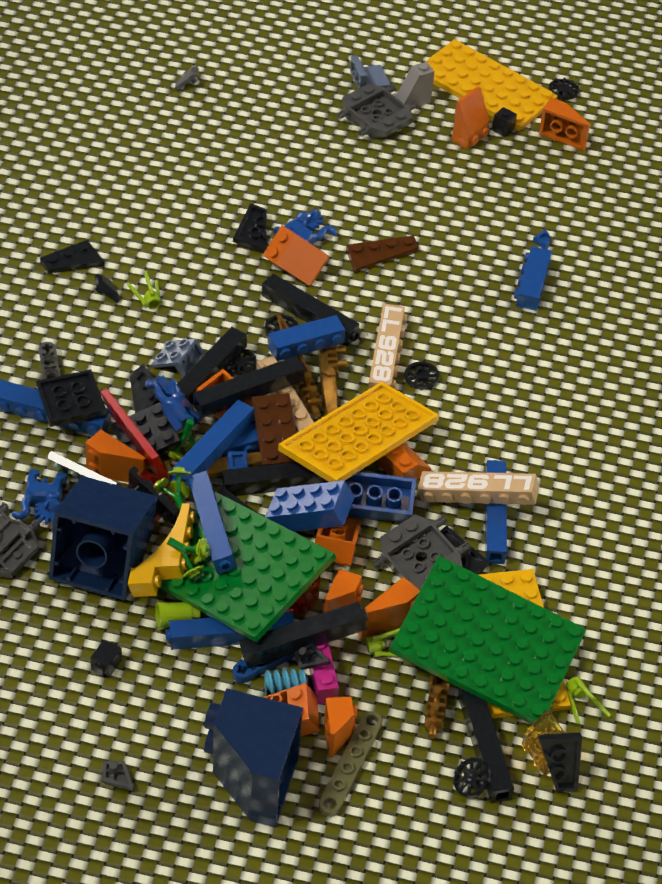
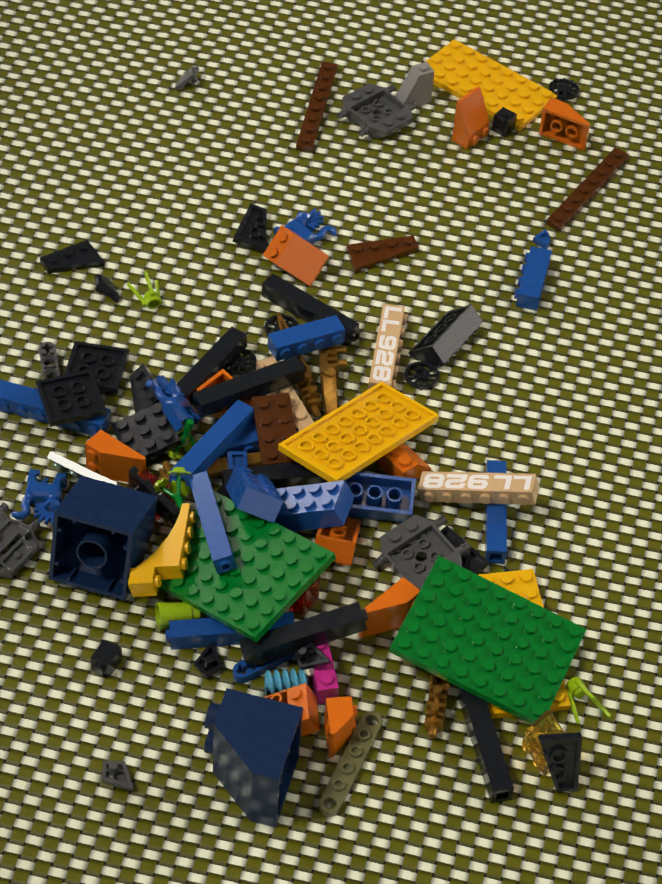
red tile [100,389,169,480] -> none
sand blue bracket [151,338,205,377] -> none
plant [167,537,210,579] -> none
orange slope [324,569,364,613] -> none
sand blue bracket [350,55,390,89] -> none
lime plant [366,628,400,657] -> none
black wheel [453,757,491,798] -> none
none -> black plate [64,341,130,394]
none -> black piece [194,642,223,679]
none -> blue brick [225,466,284,523]
none -> reddish brown plate [296,62,338,152]
none -> slope [408,304,483,366]
none -> reddish brown plate [546,148,630,232]

